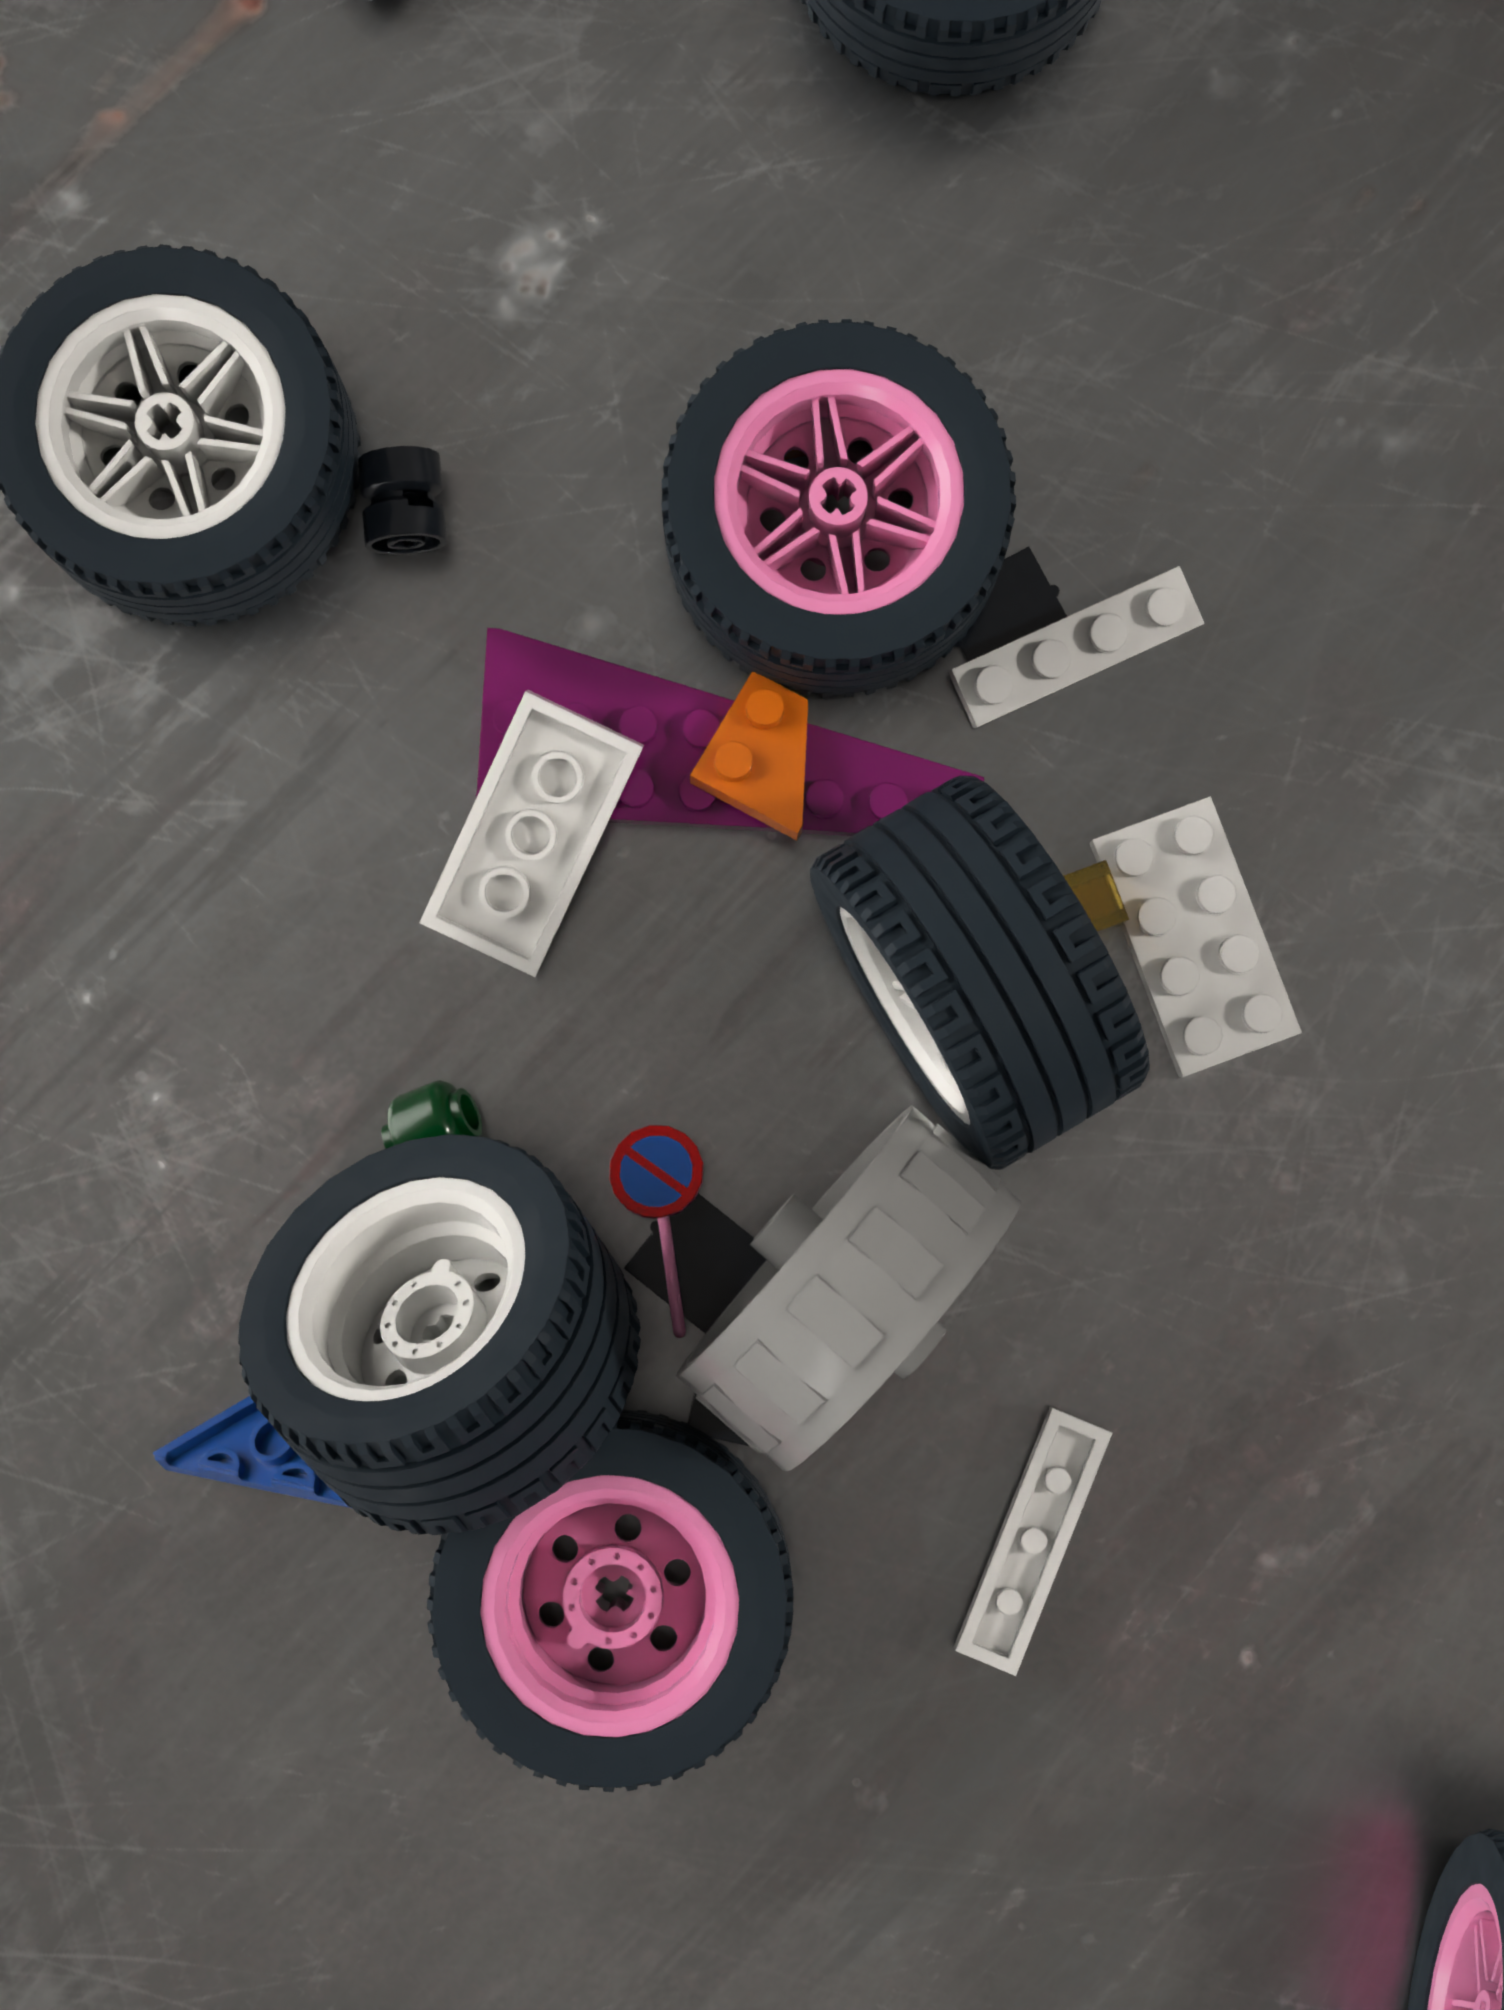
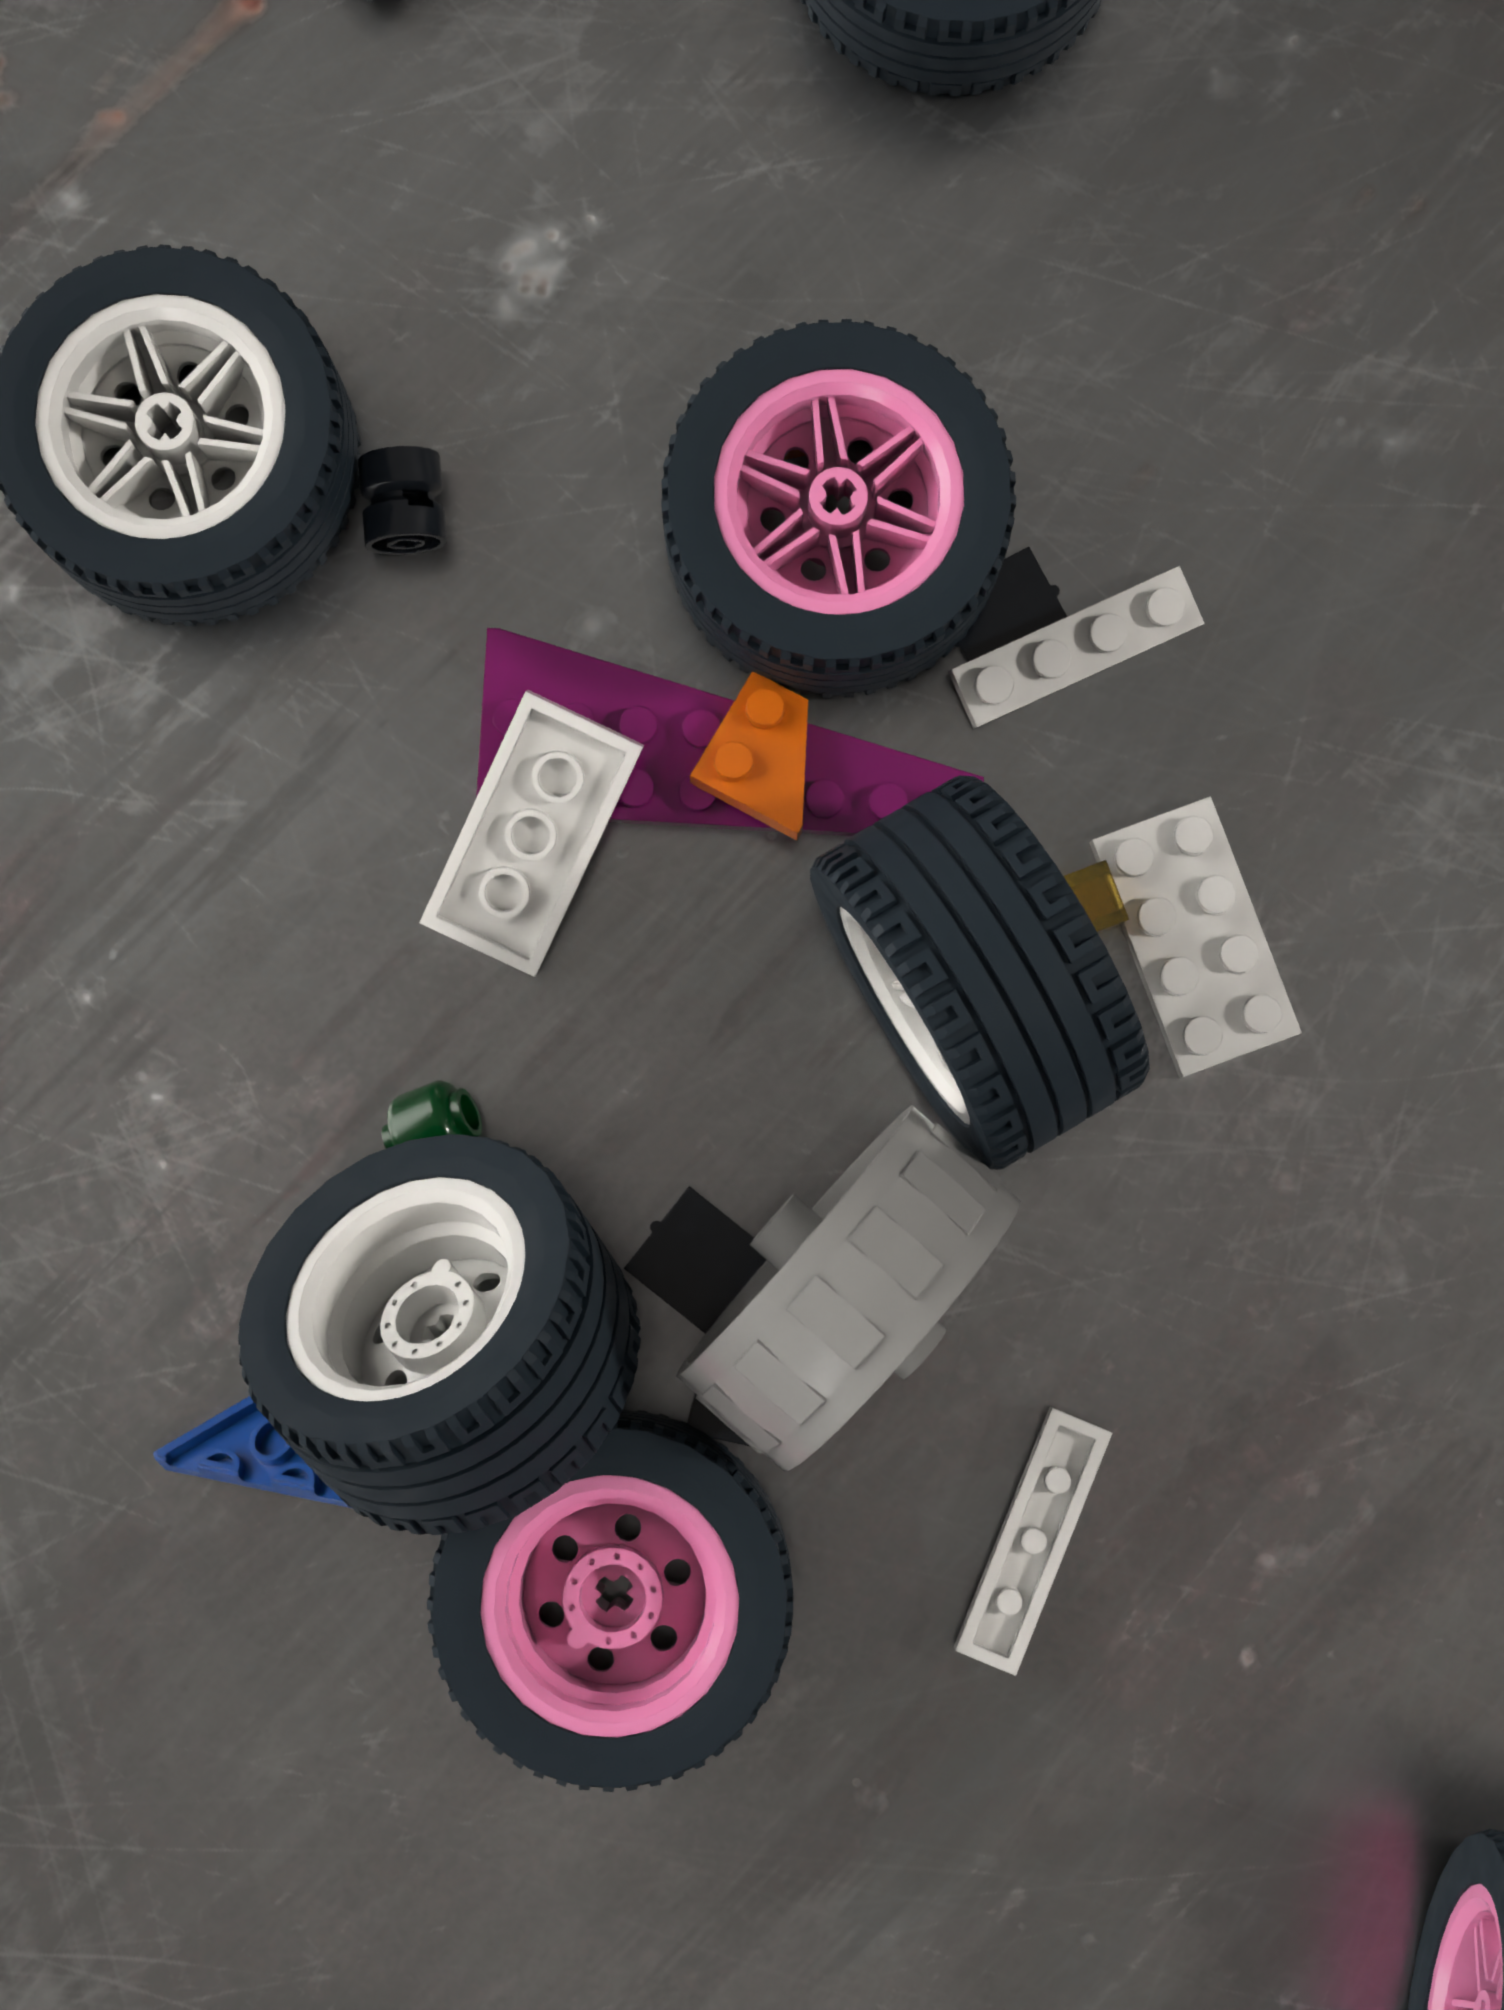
piece [609,1125,704,1338] -> none

